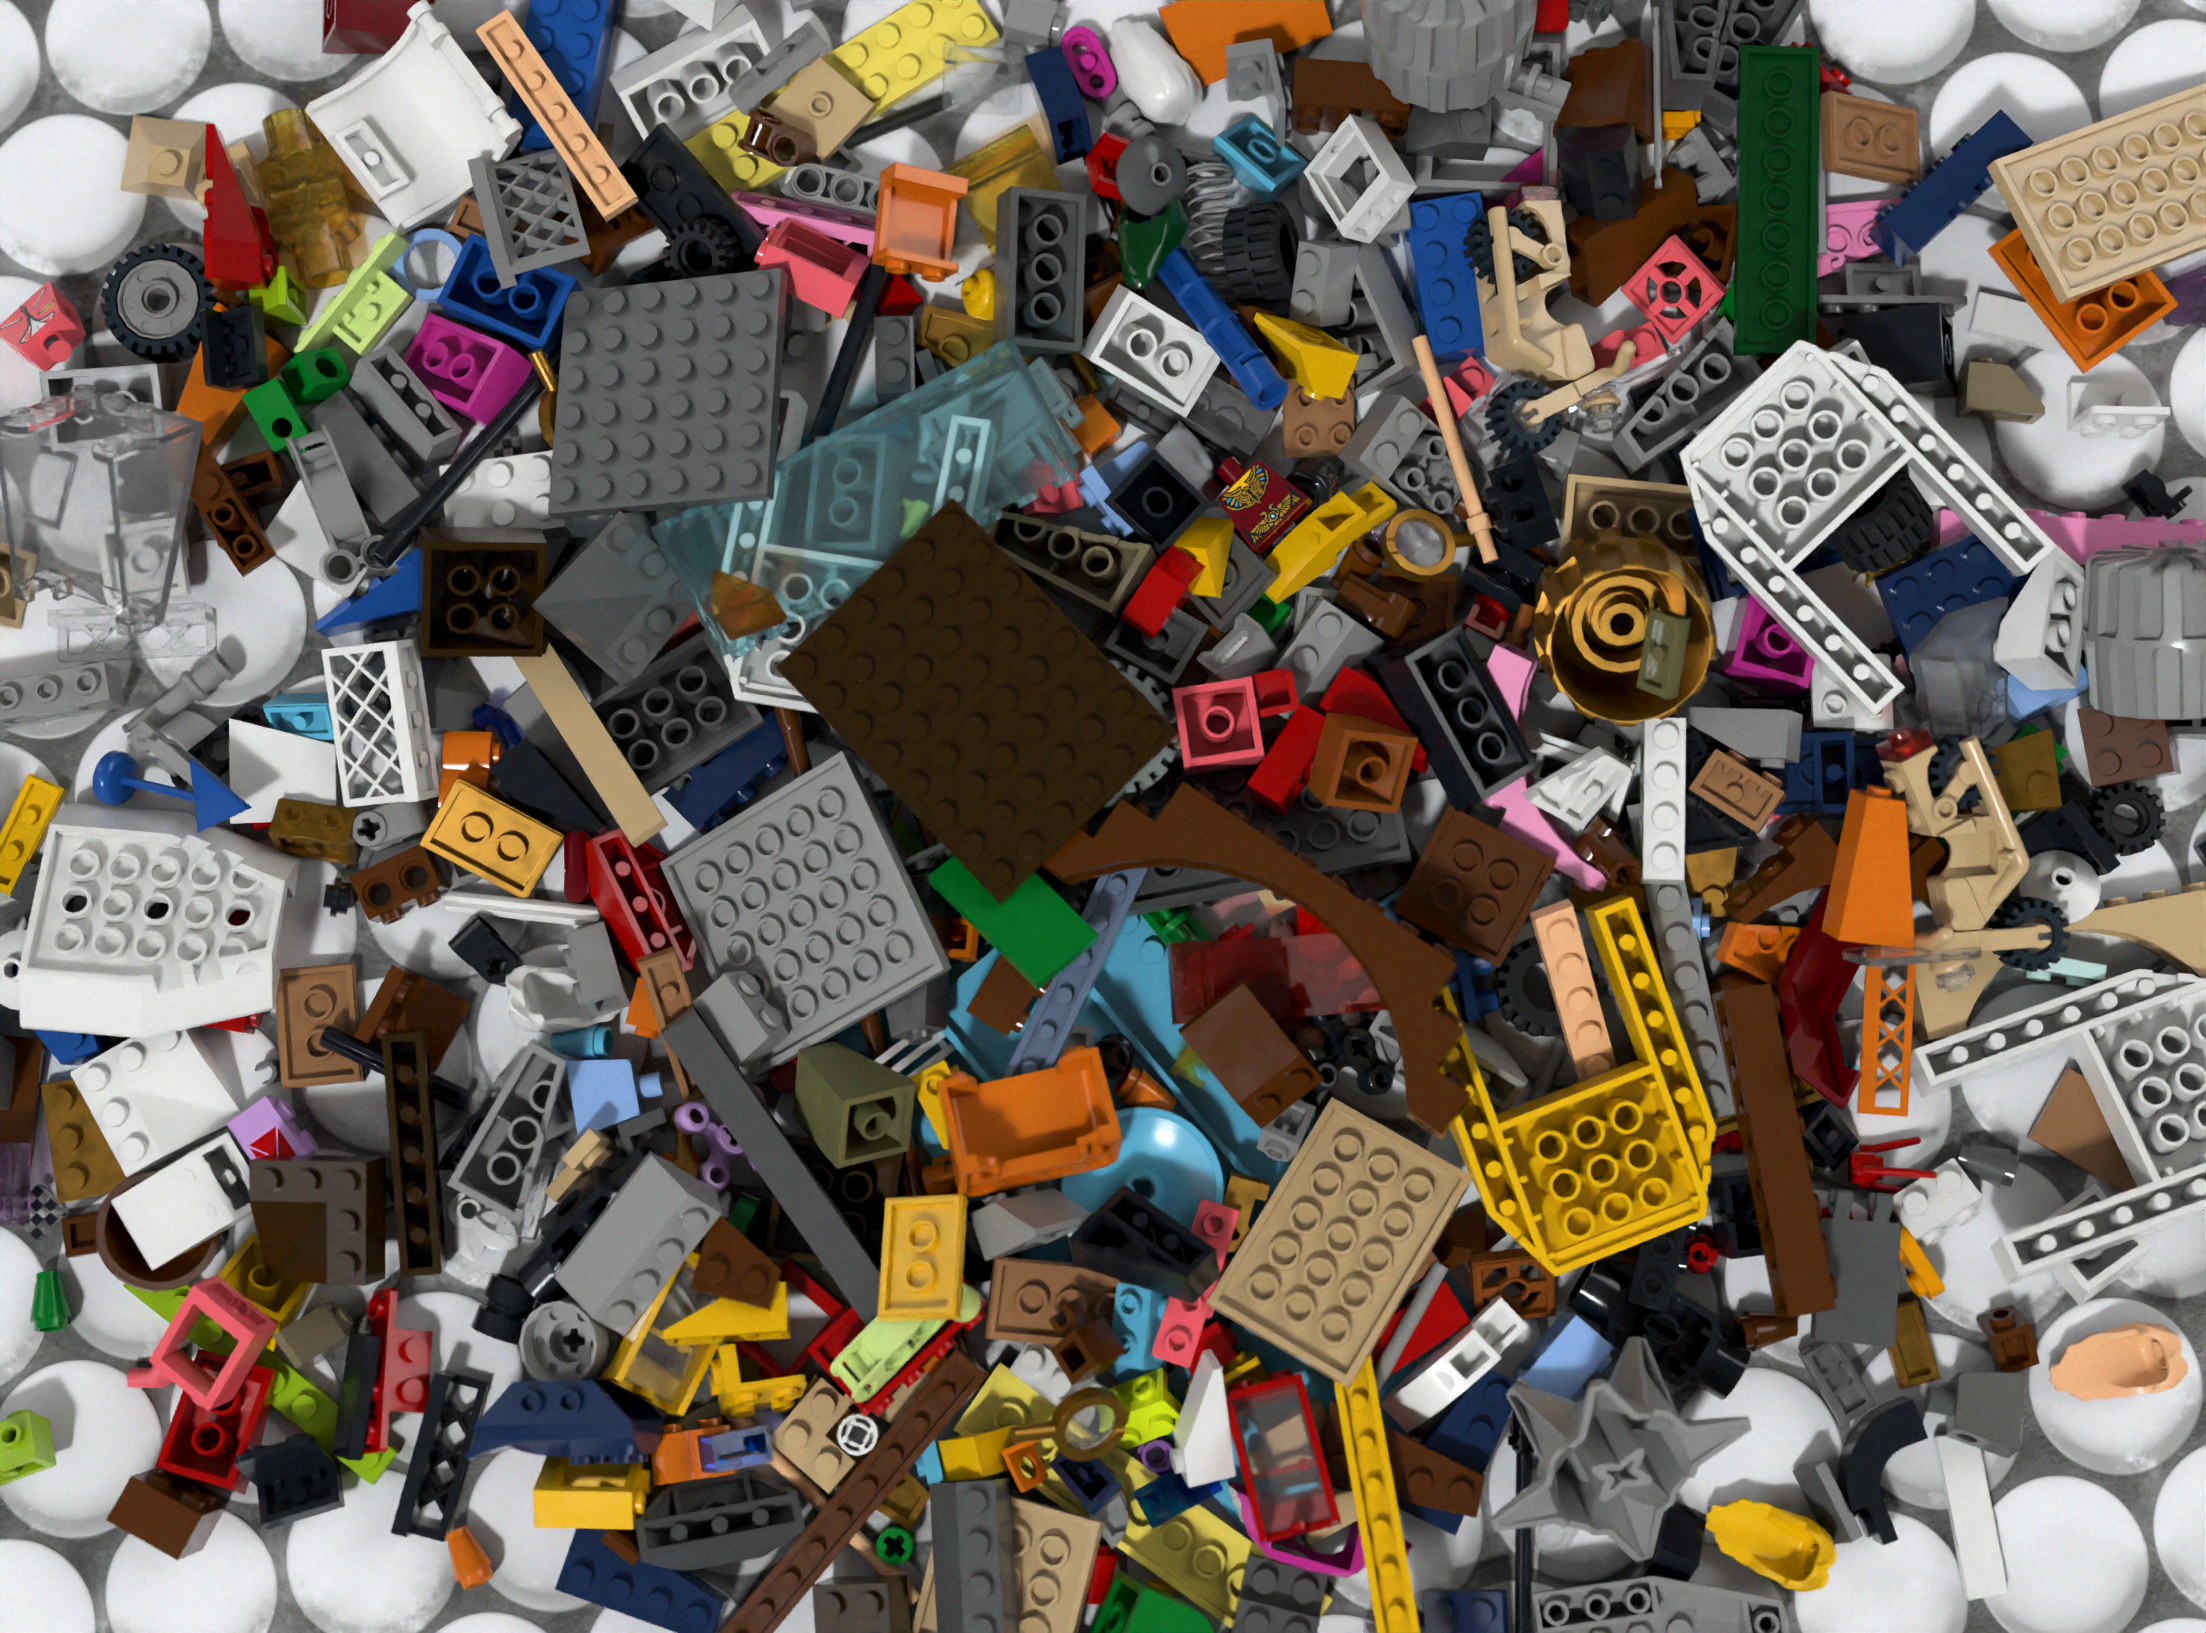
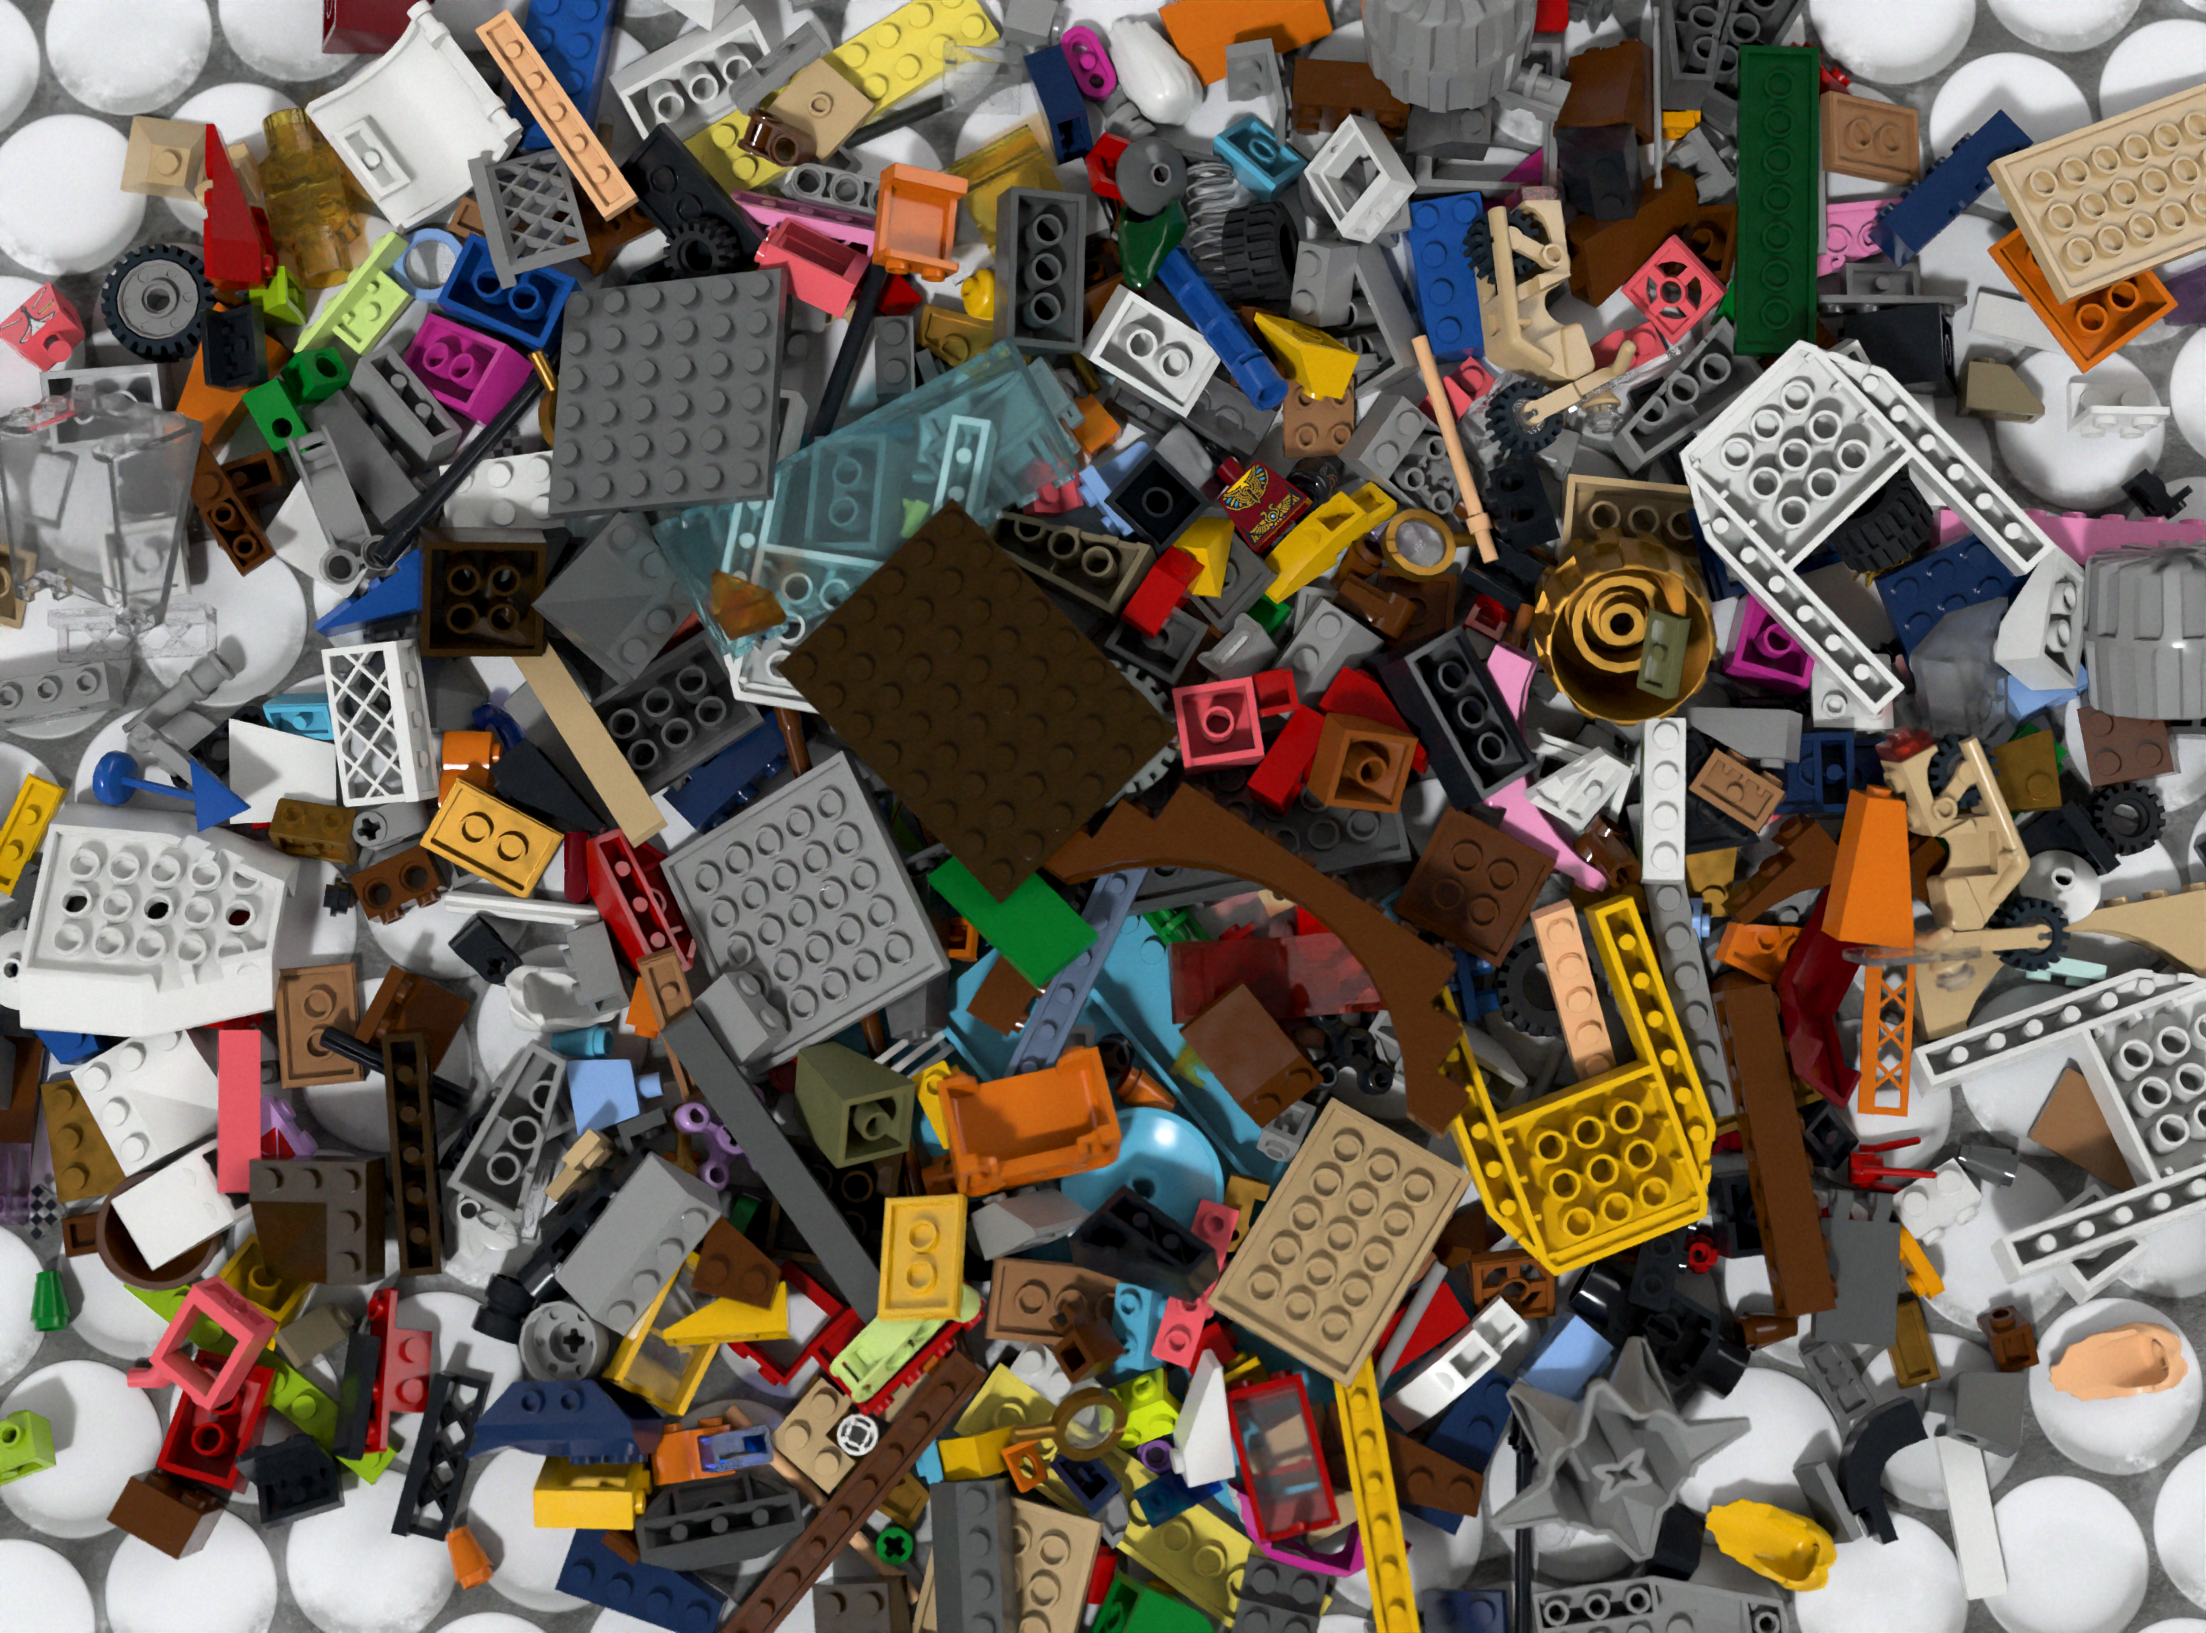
yellow bracket [708,1344,807,1419] -> none
none -> coral tile [217,1030,261,1193]

